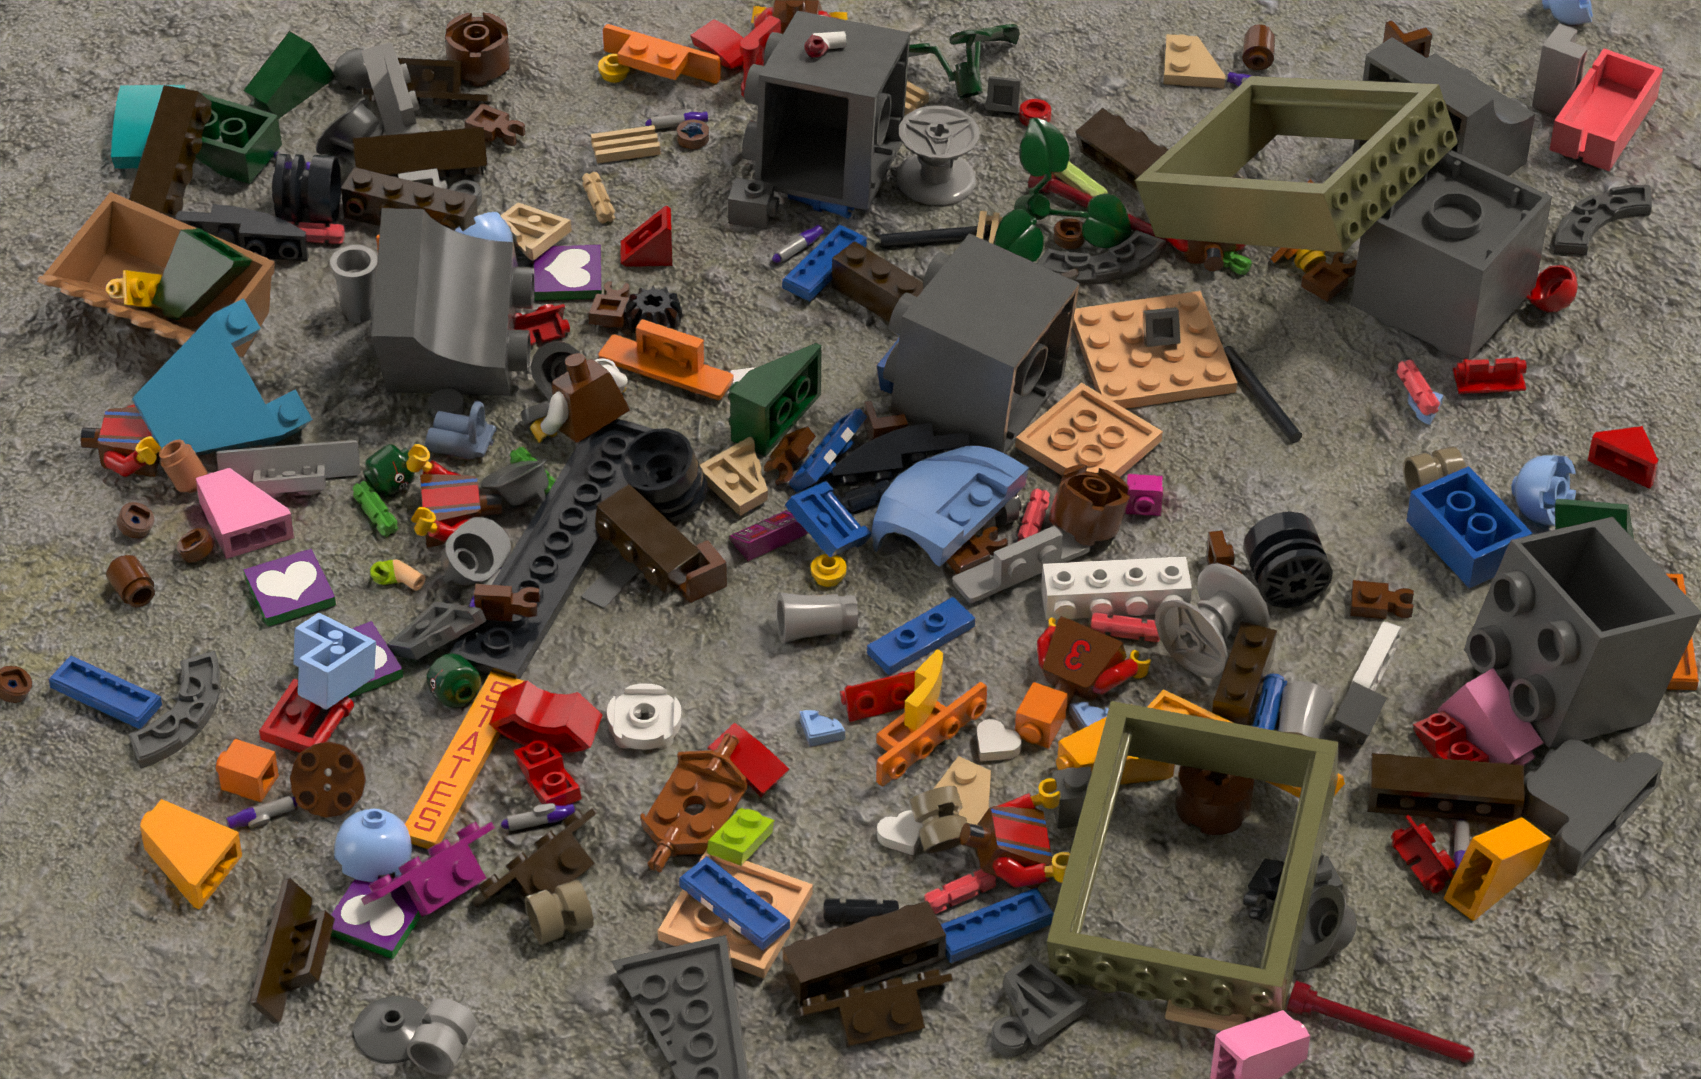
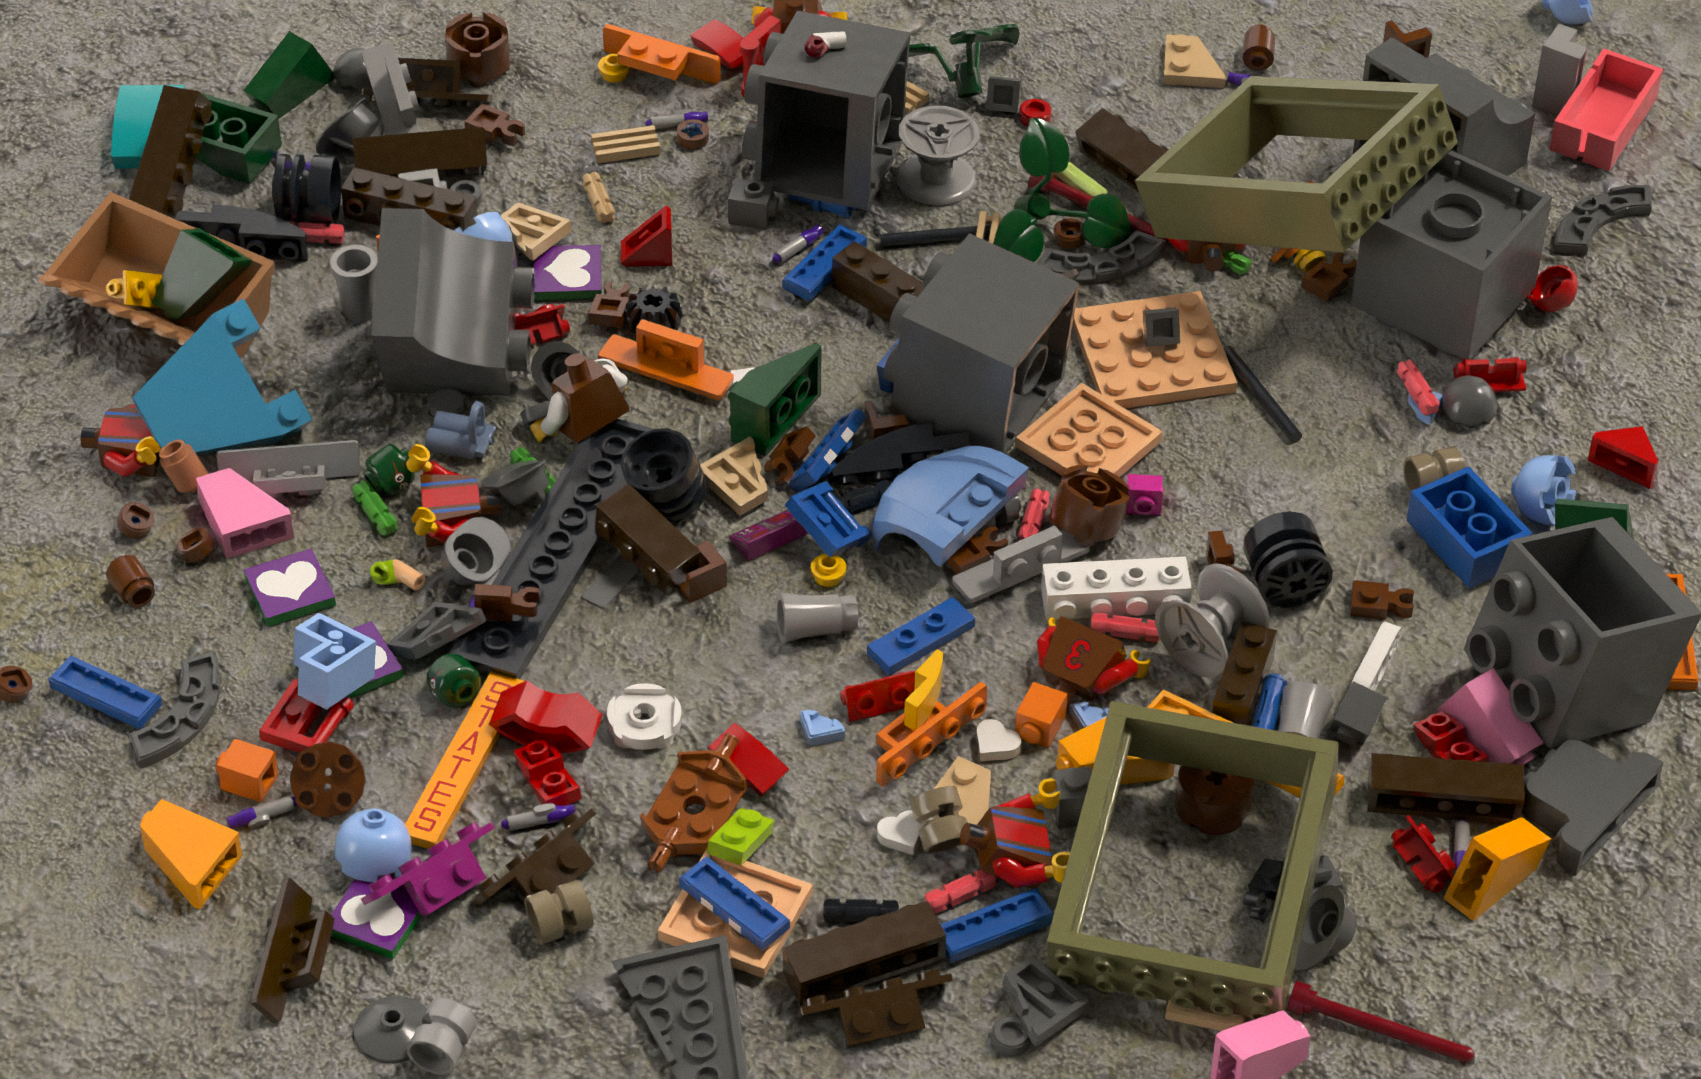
none -> dark grey hair [1442,375,1498,428]

